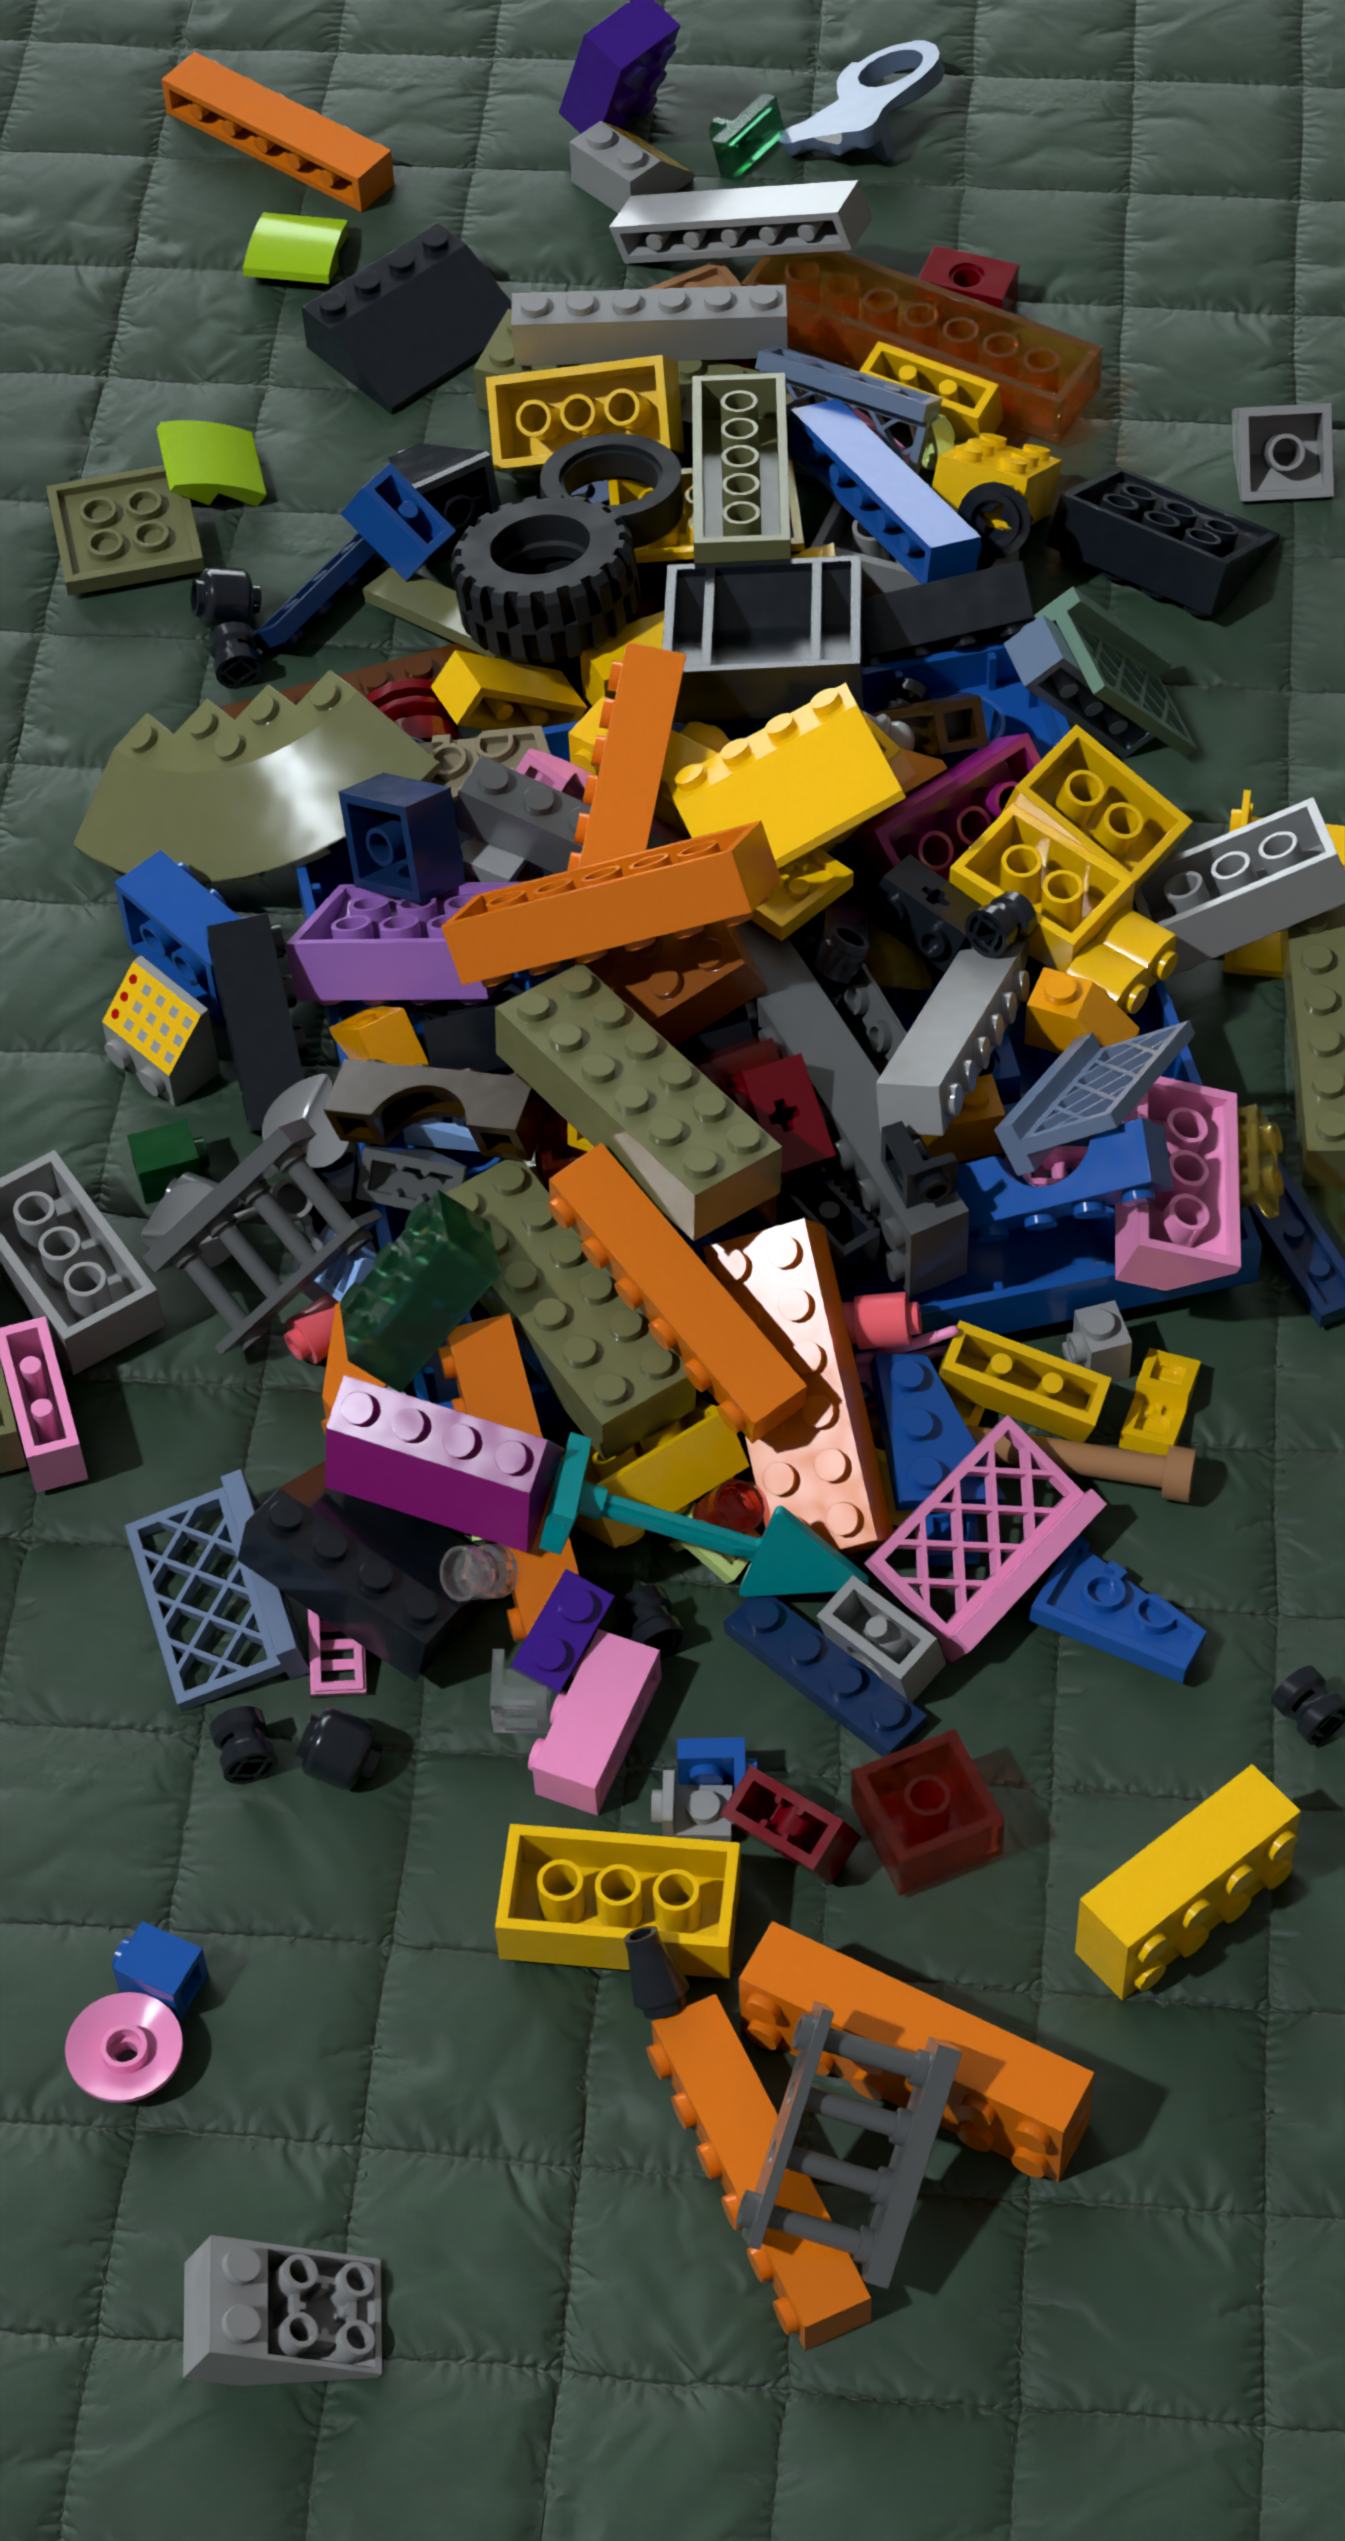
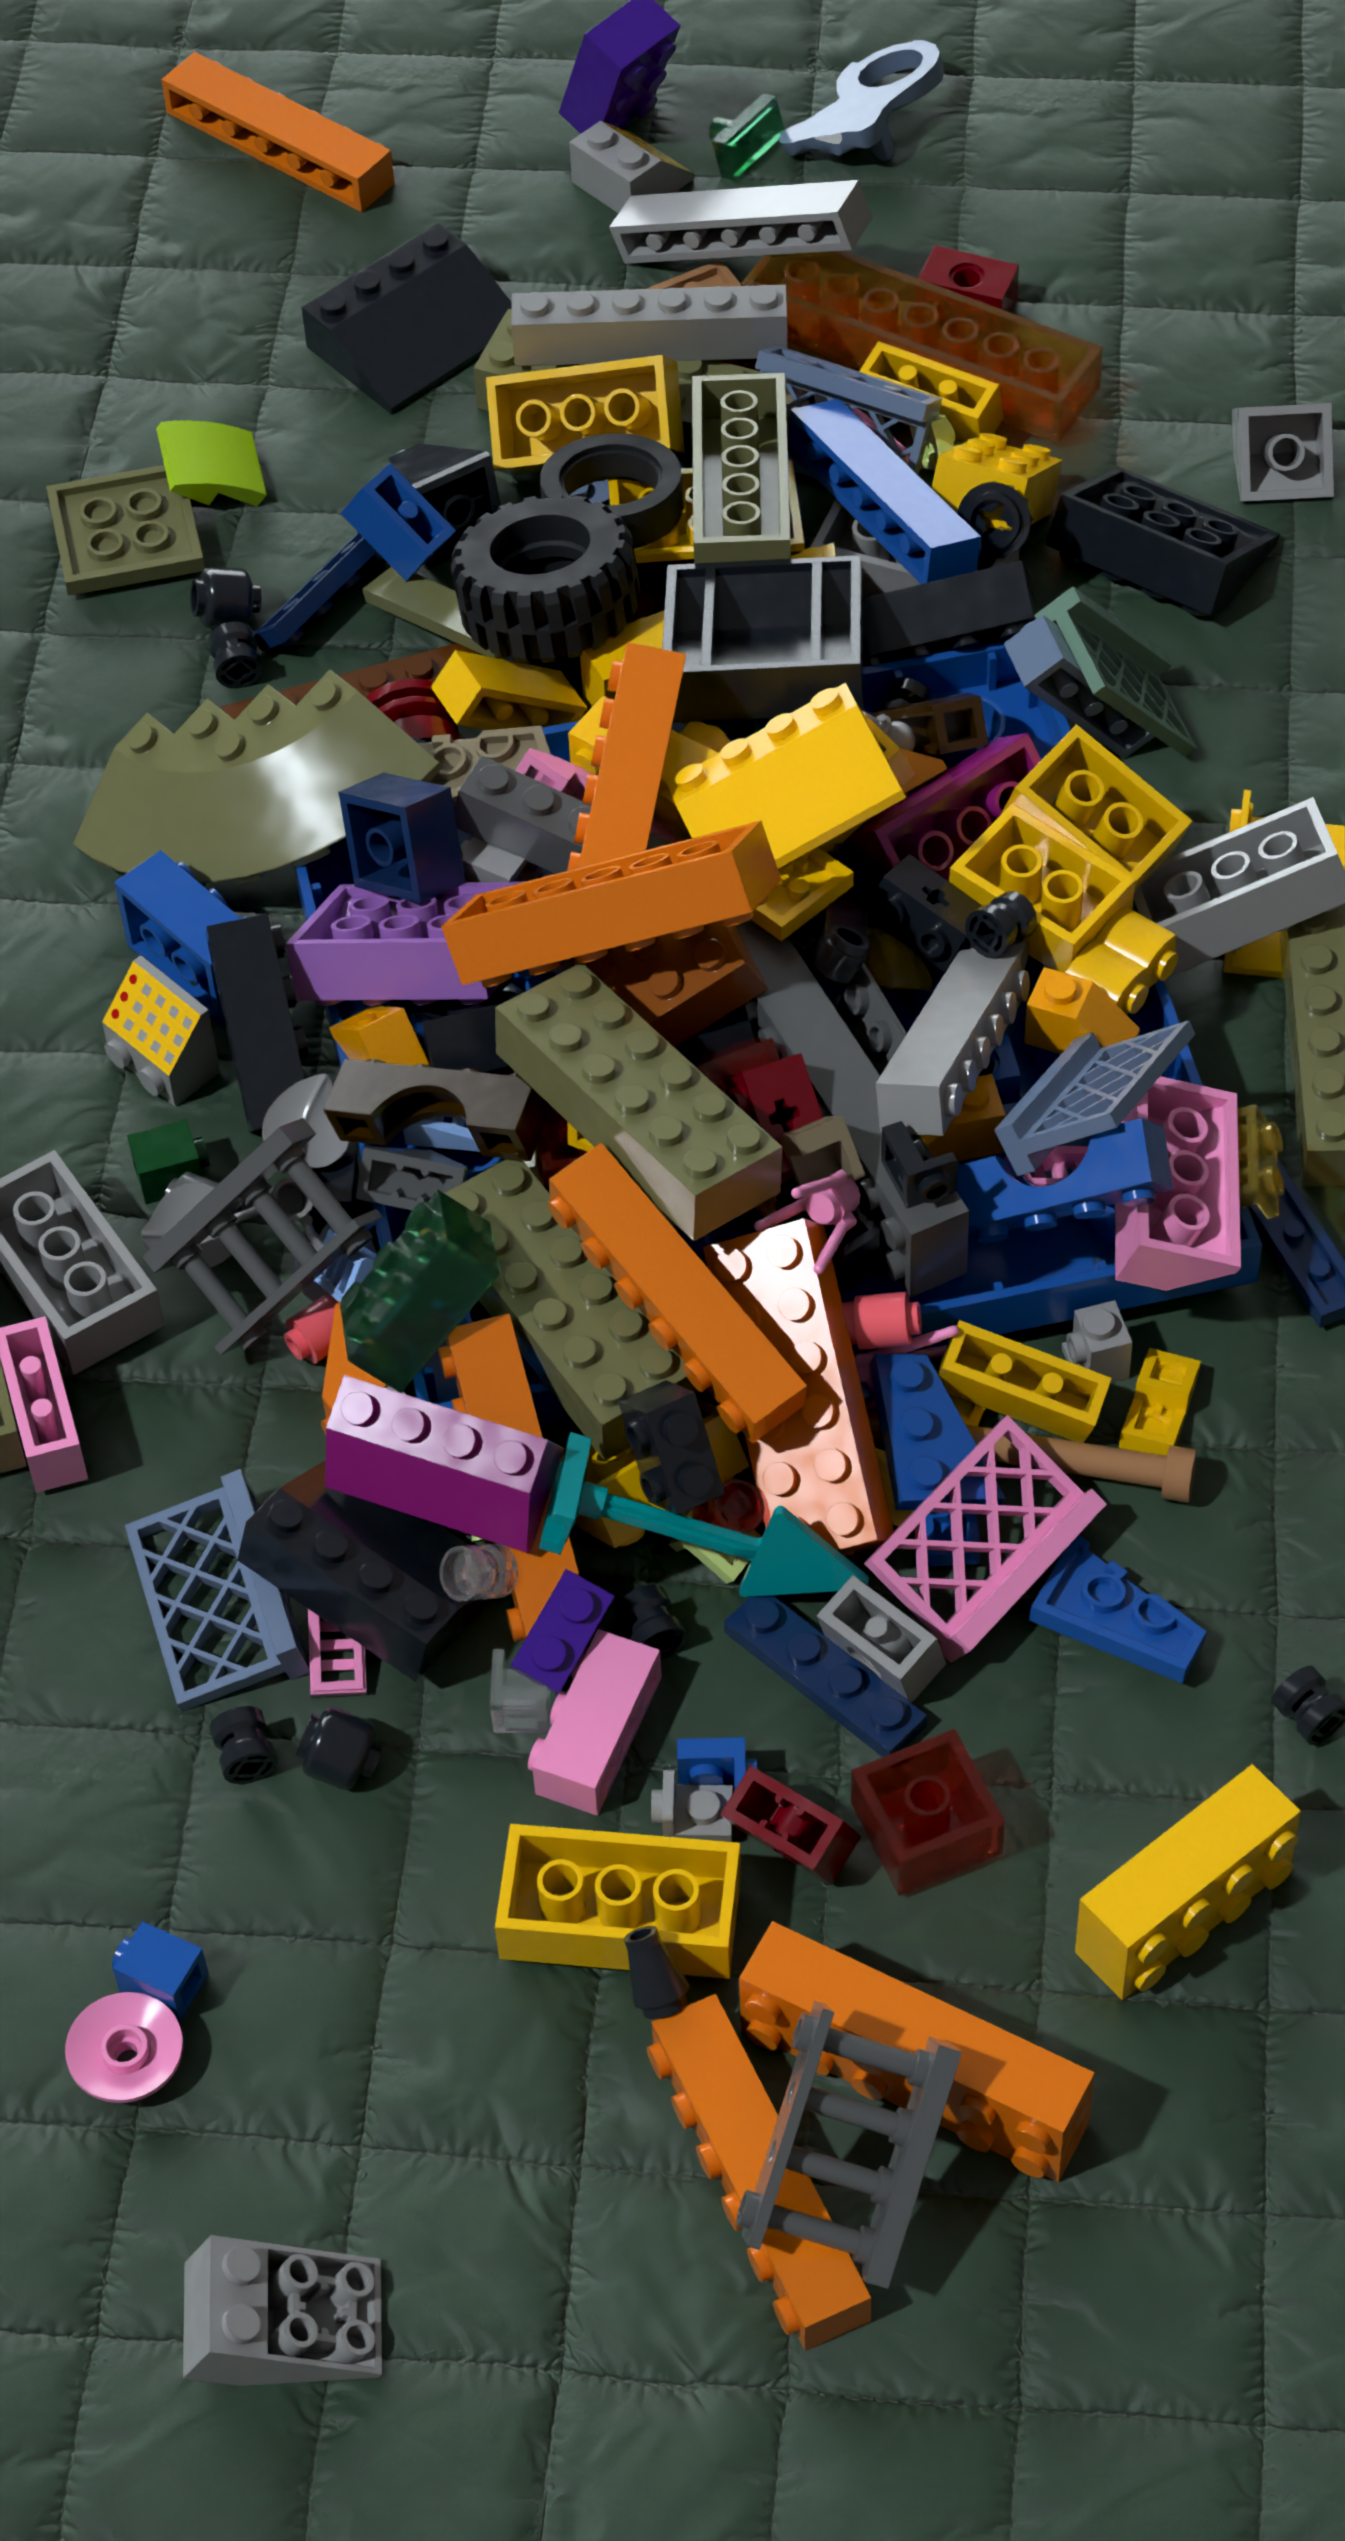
lime slope [243,212,348,284] -> none
none -> black brick [618,1380,725,1515]
none -> bright pink plant [754,1169,860,1274]
none -> dark tan panel [779,1116,865,1187]

